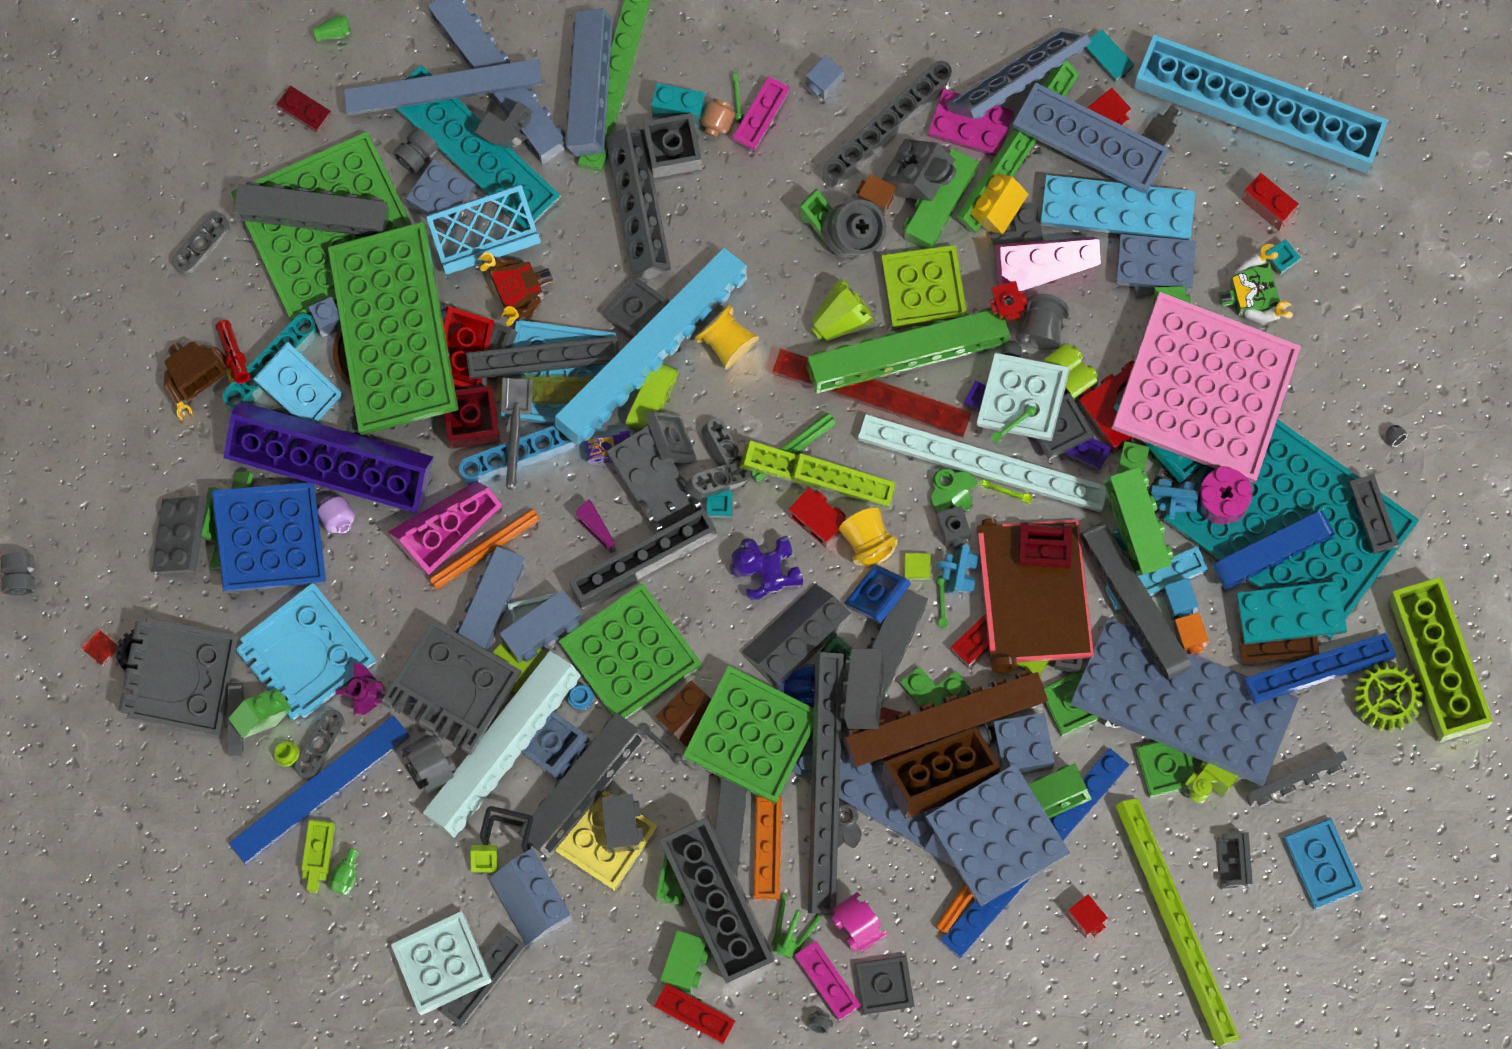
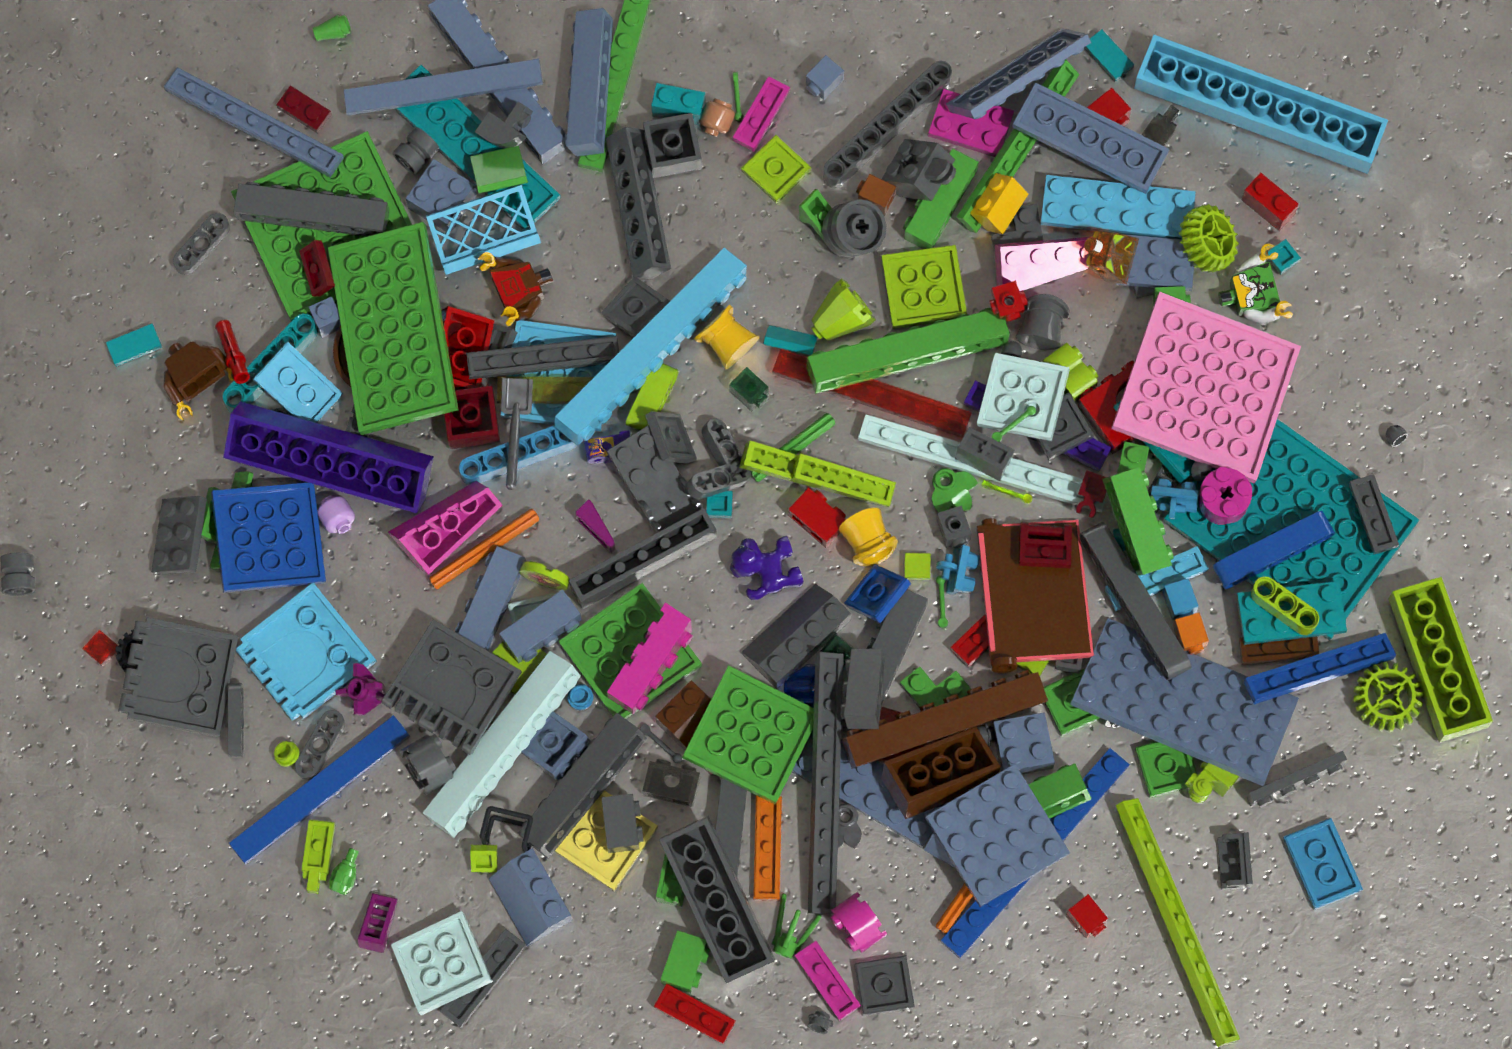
bright green brick [228,688,292,739] -> none
none -> teal tile [106,323,163,367]
none -> sand blue tile [164,67,344,178]
none -> dark red plate [299,240,335,297]
none -> magenta slope [358,893,398,953]
none -> bright green tile [470,146,528,193]
none -> lime tile [519,561,570,590]
none -> dark pink wedge [607,602,693,715]
none -> clear smoke brick [642,759,701,808]
none -> clear green brick [729,367,769,412]
none -> lime tile [741,135,811,204]
none -> teal tile [763,325,818,355]
none -> dark grey hinge [955,427,1015,481]
none -> dark red plate [1076,470,1107,518]
none -> clear orange torso [1084,231,1139,284]
none -> lime gear [1179,204,1239,273]
none -> dark grey hinge [1191,461,1212,482]
none -> lime beam [1251,576,1319,635]

